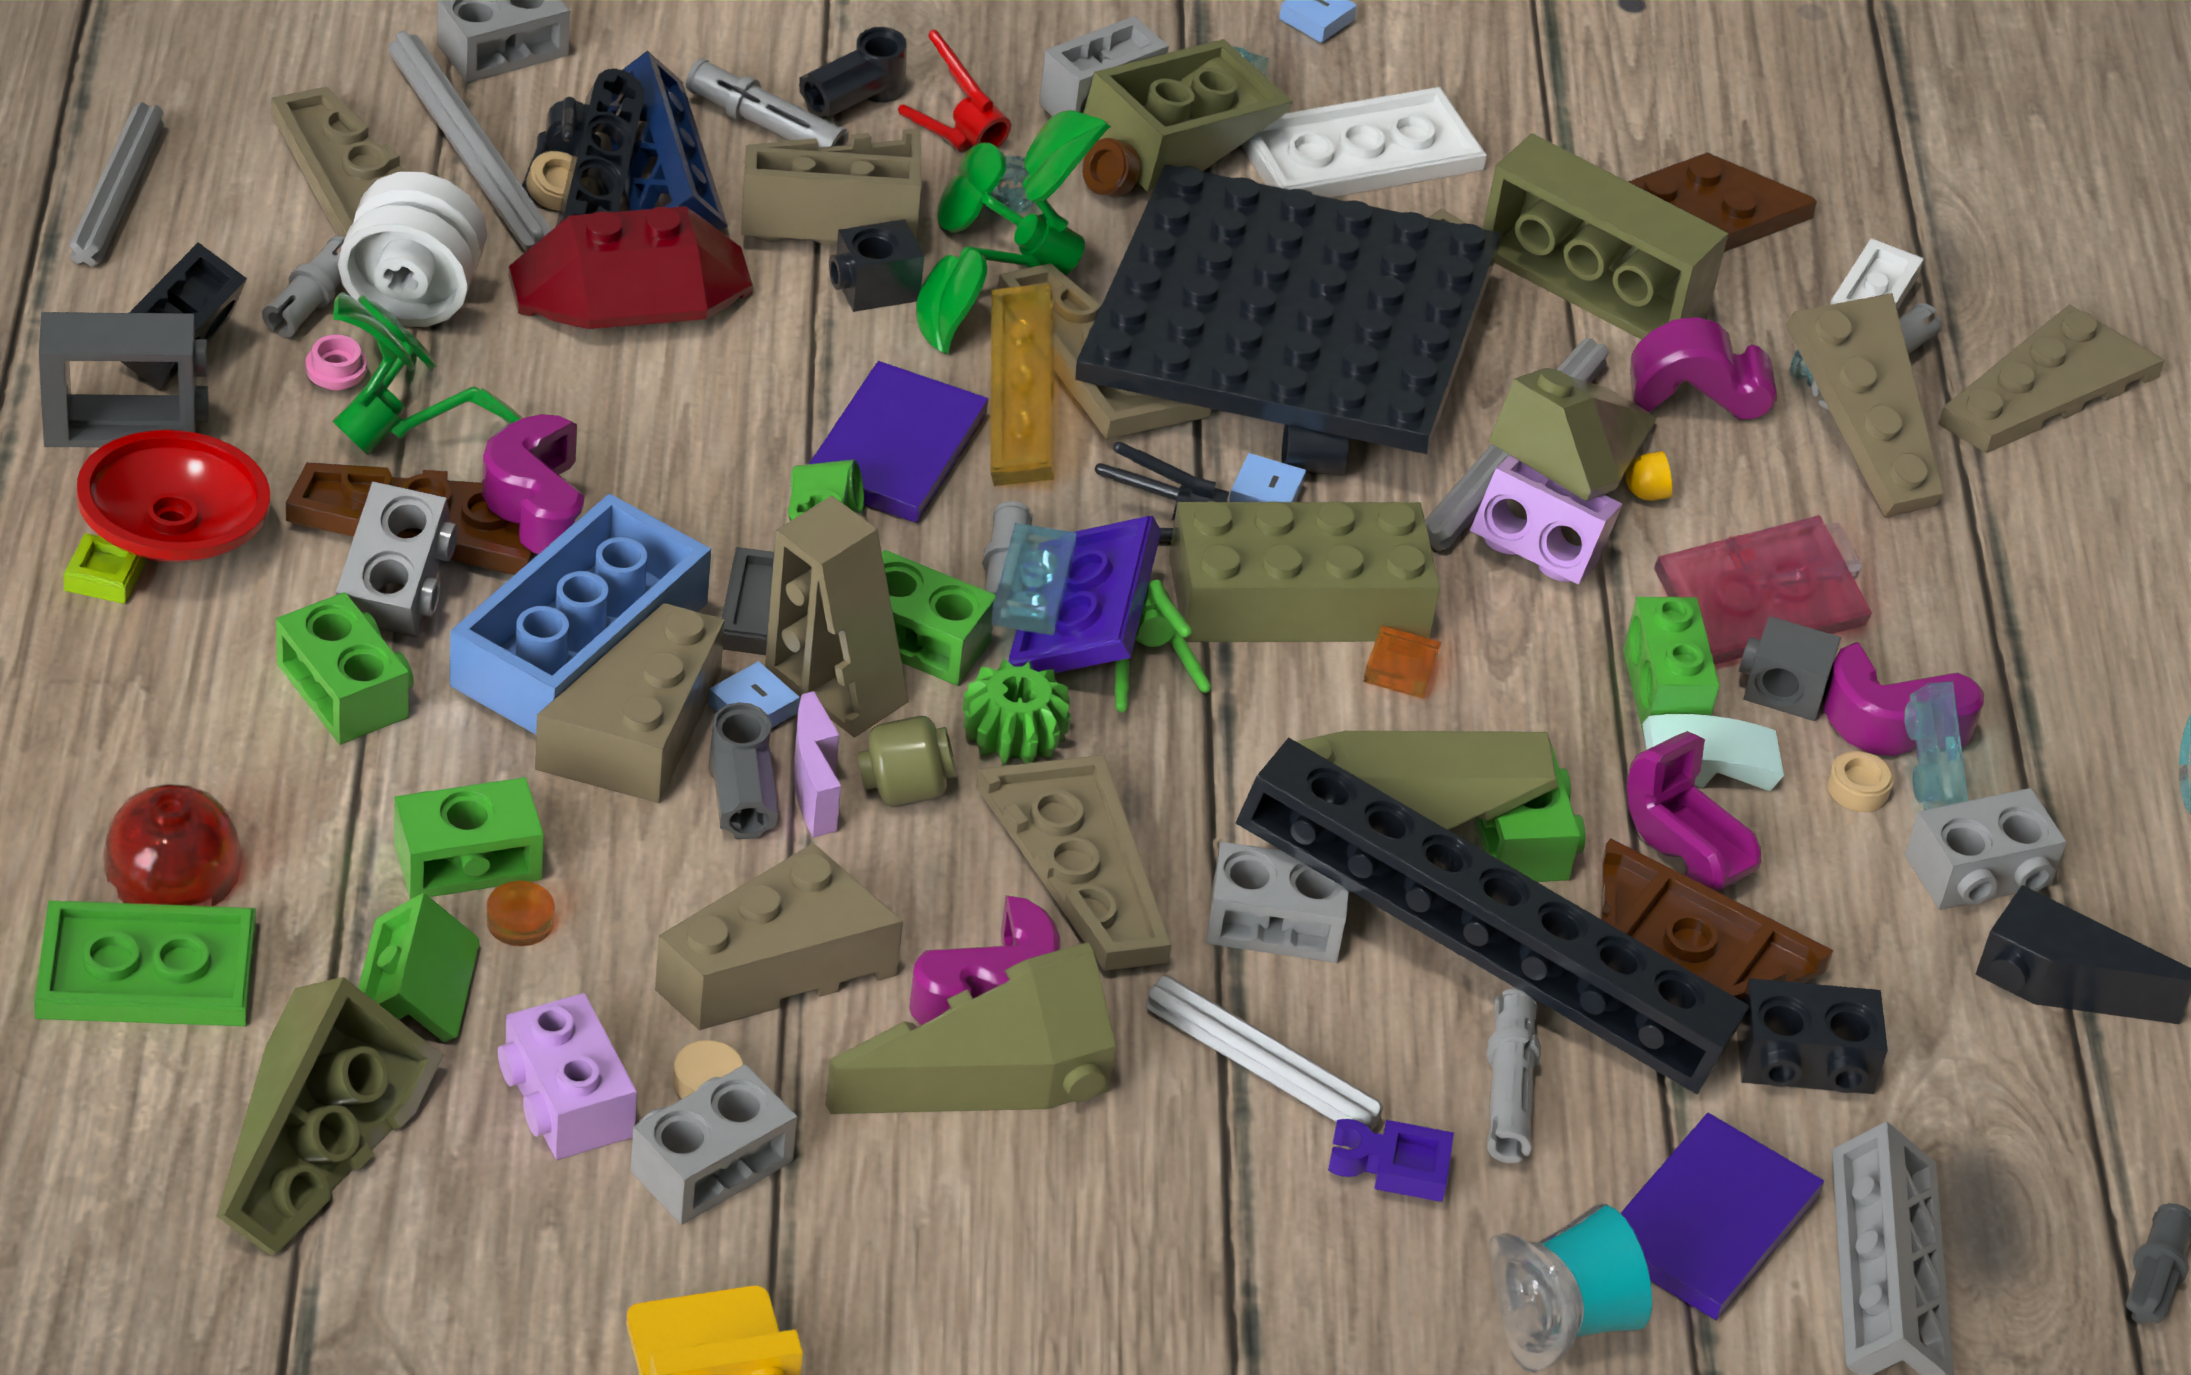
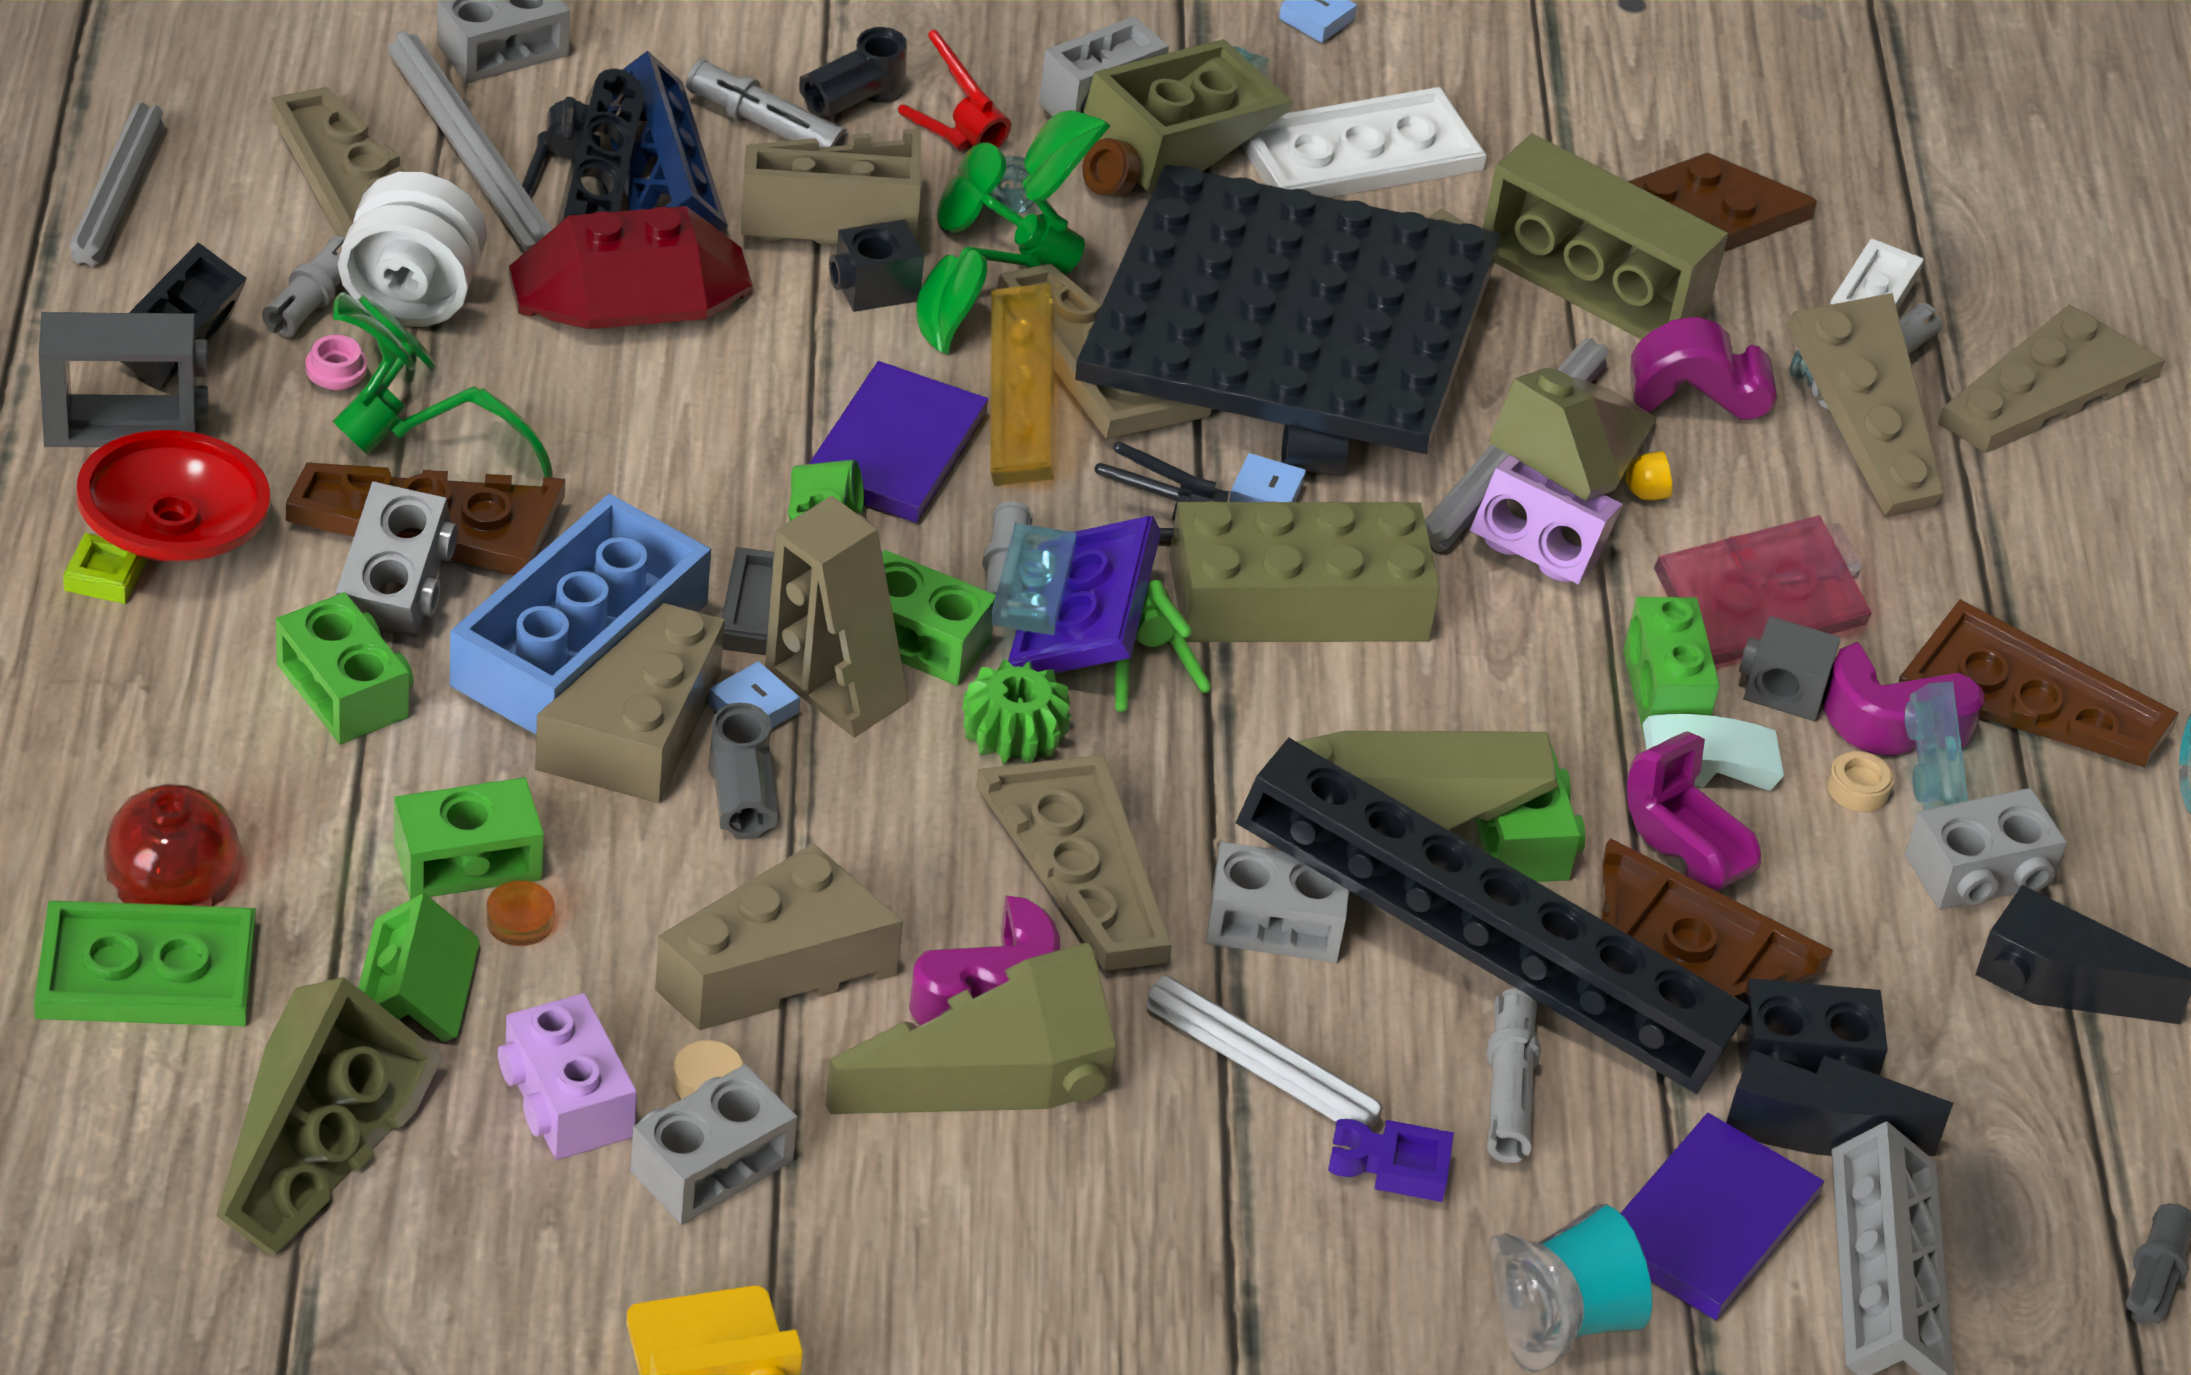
magenta animal [482,414,585,554] -> none
tan tile [526,151,588,210] -> none
lavender slope [793,691,841,837] -> none
olive head [858,716,957,807] -> none
clear orange tile [1363,626,1441,699] -> none
none -> black slope [1726,1050,1954,1156]
none -> reddish brown wing [1898,599,2179,767]

